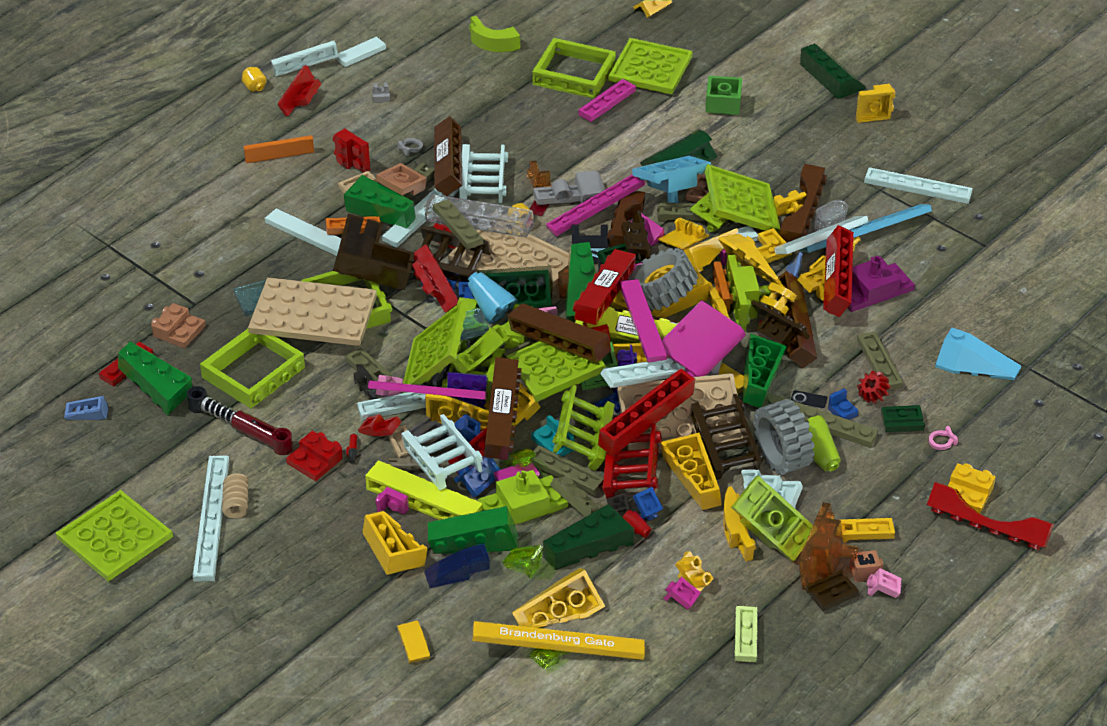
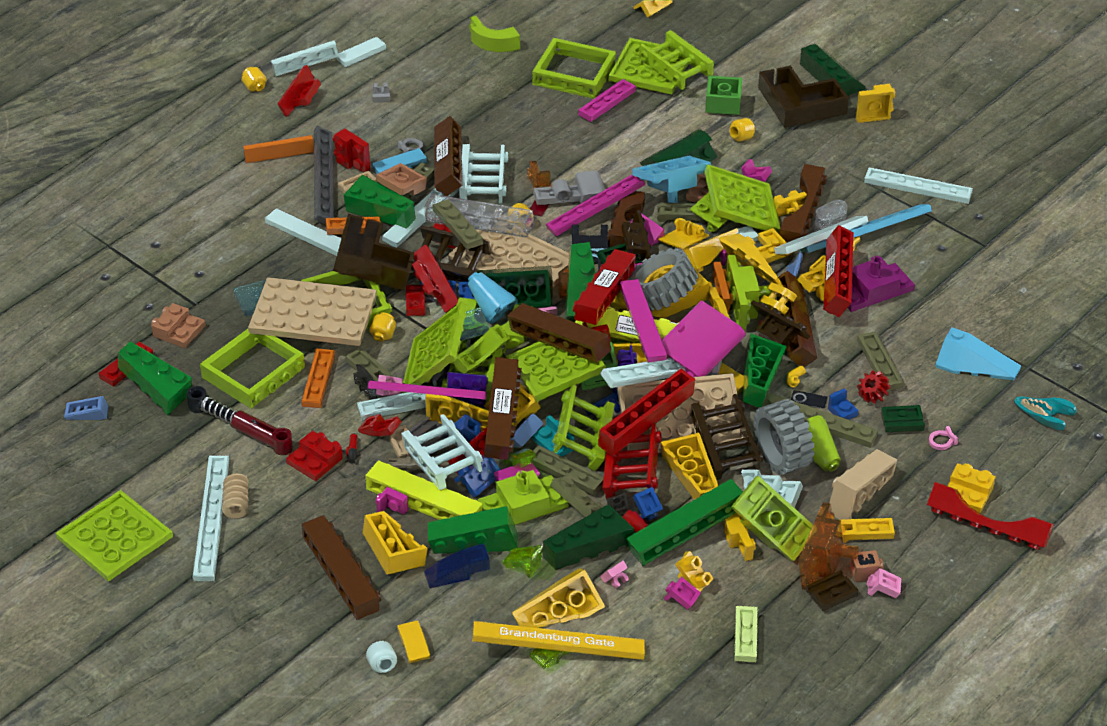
none -> orange tile [301,349,335,408]
none -> reddish brown brick [301,515,381,620]
none -> dark grey plate [314,126,334,224]
none -> light aqua head [366,641,397,673]
none -> yellow head [369,313,396,342]
none -> medium azure tile [372,148,427,174]
none -> red slope [406,284,425,316]
none -> medium blue slope [510,414,543,447]
none -> bright pink tile [600,561,629,589]
none -> green brick [627,479,743,566]
none -> lime fence [639,30,714,90]
none -> yellow head [729,118,755,142]
none -> dark pink bracket [741,159,772,182]
none -> dark brown piece [758,65,849,128]
none -> yellow arm [786,366,806,387]
none -> tan wedge [827,449,897,520]
none -> teal animal [1014,396,1077,431]

